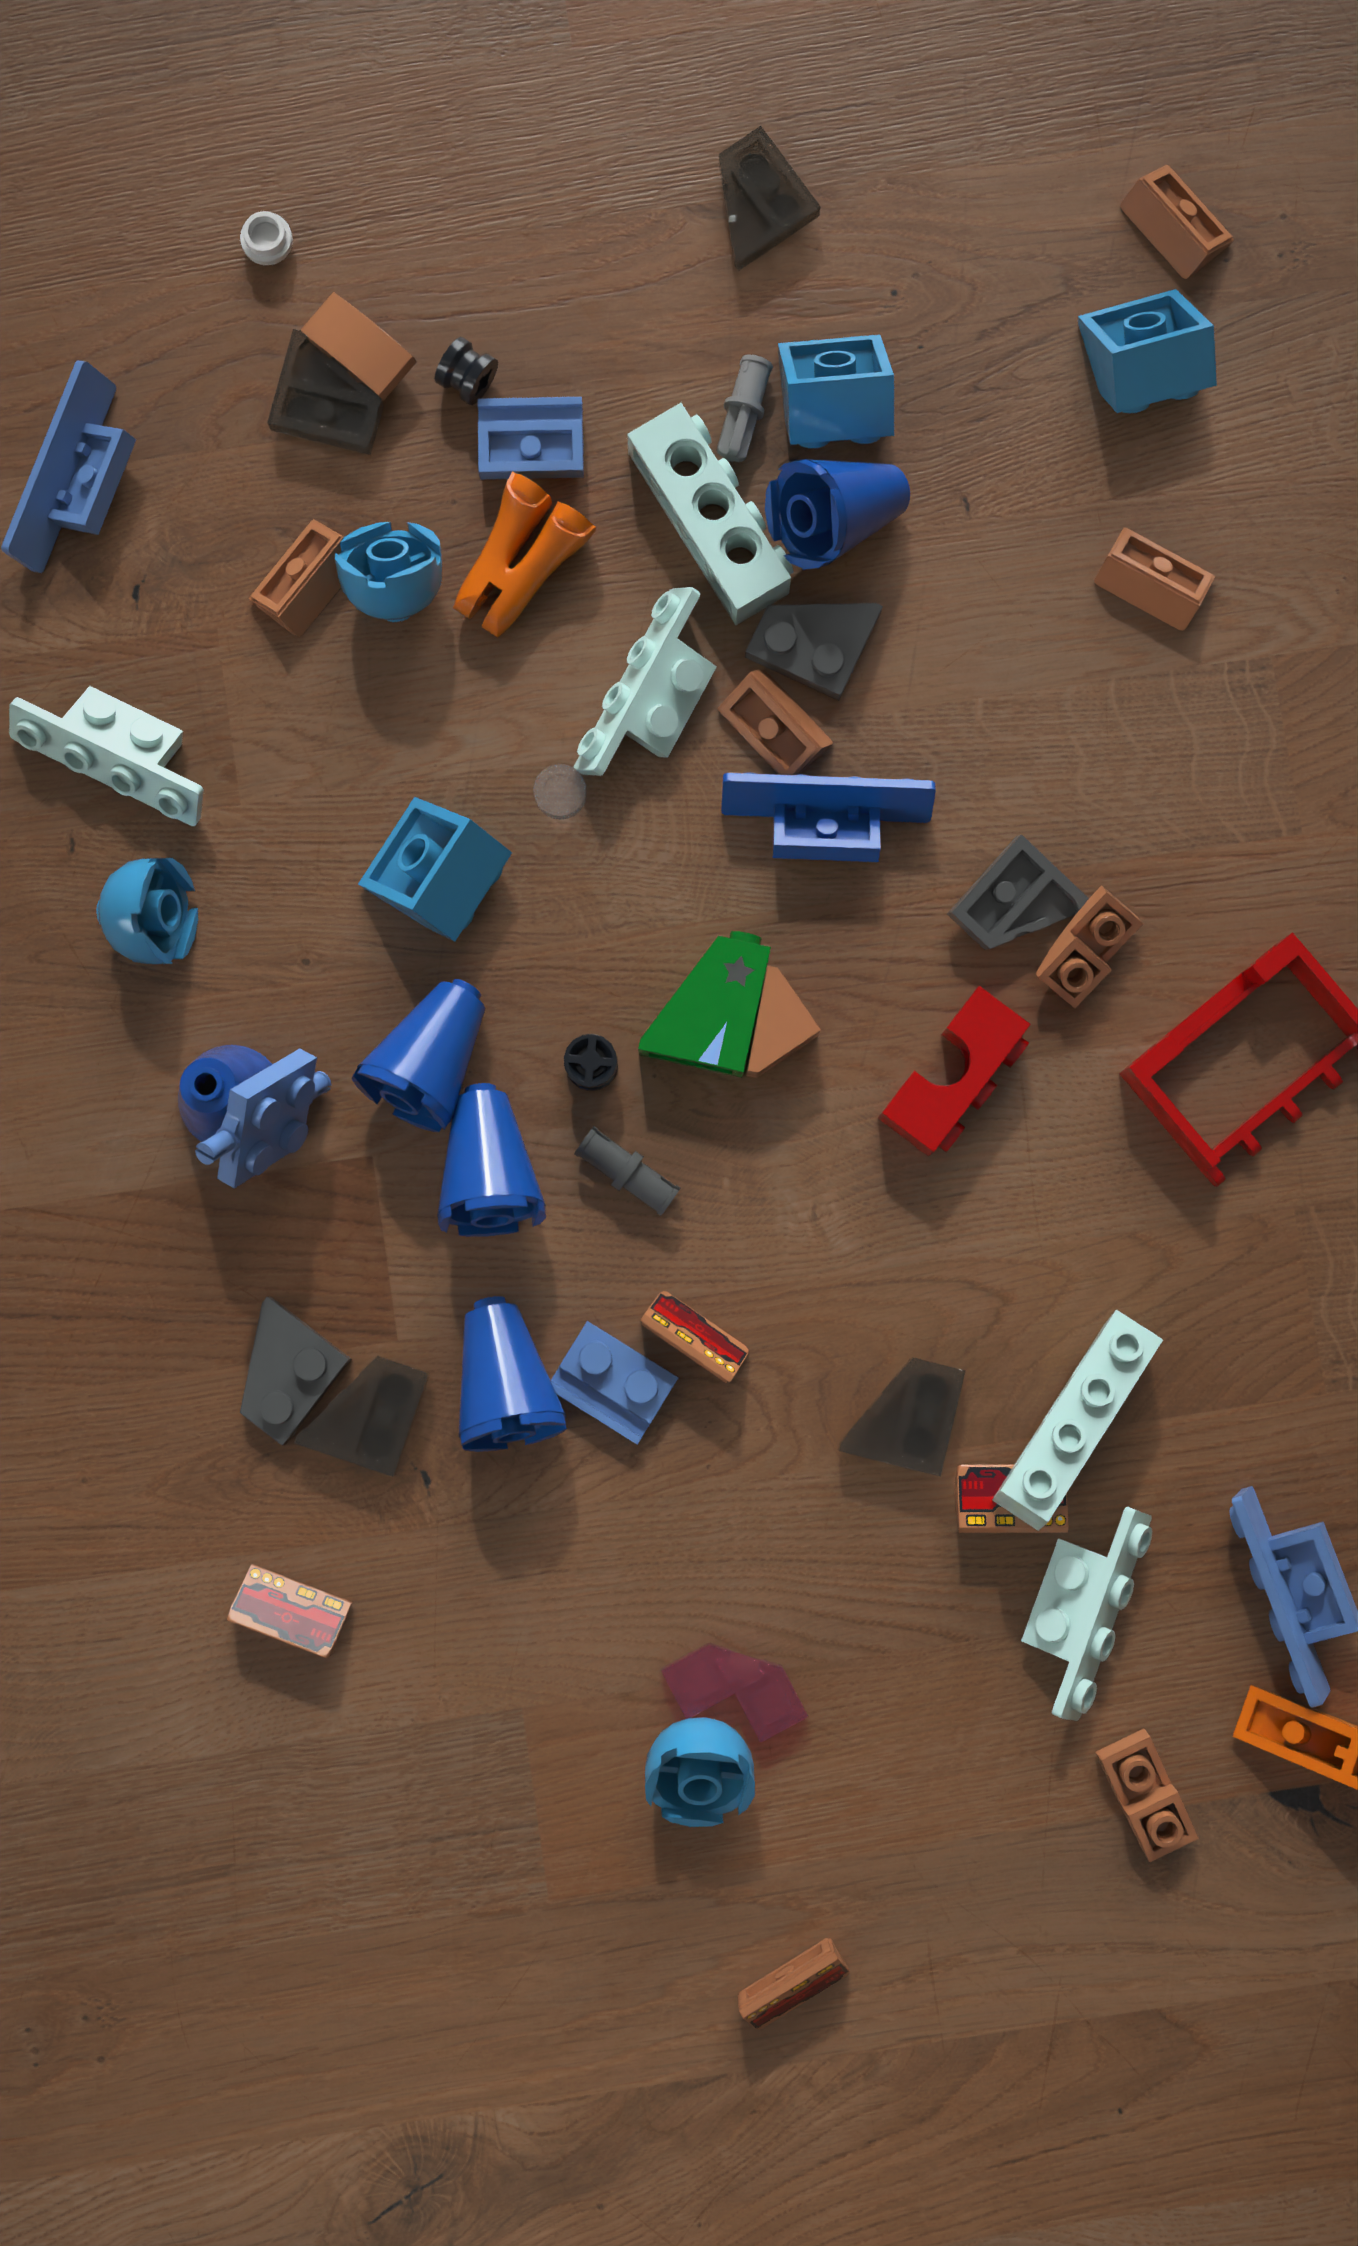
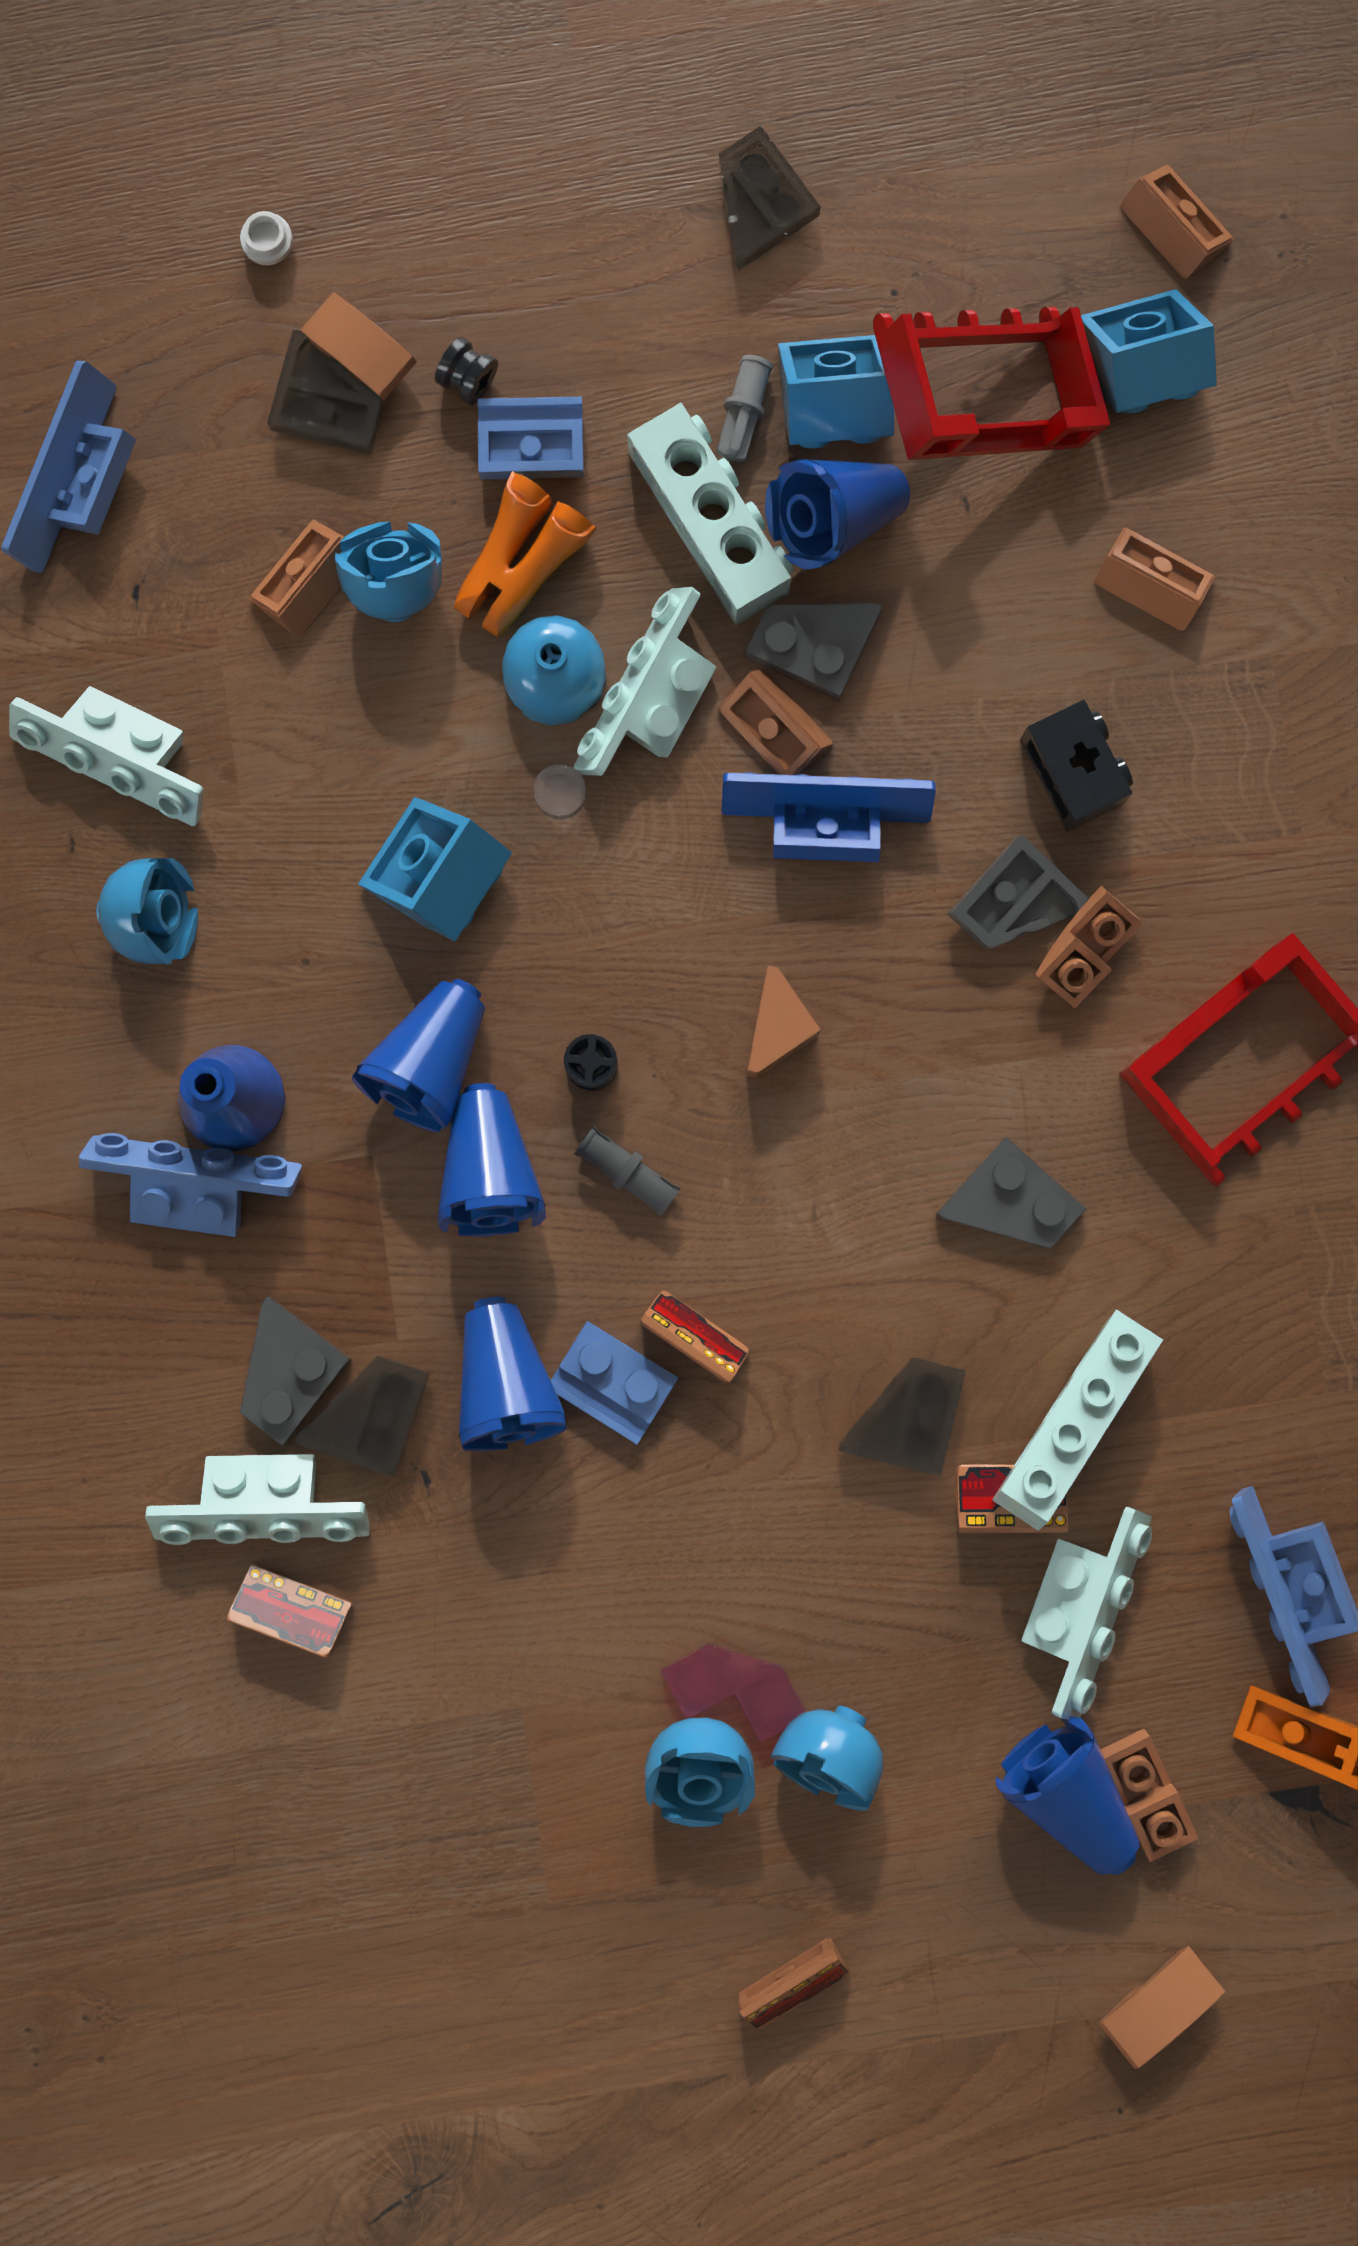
medium blue plate [195,1048,331,1188] -> none
green slope [638,931,771,1078] -> none
red arch [878,986,1031,1156] -> none
none -> medium blue bracket [79,1133,302,1237]
none -> light aqua bracket [145,1454,370,1545]
none -> dark azure cylinder [502,615,607,725]
none -> dark azure cylinder [770,1706,883,1811]
none -> red hinge [873,306,1111,460]
none -> dark grey wing [936,1137,1086,1249]
none -> blue cone [995,1716,1140,1875]
none -> black brick [1020,699,1133,832]
none -> nougat slope [1098,1946,1226,2069]

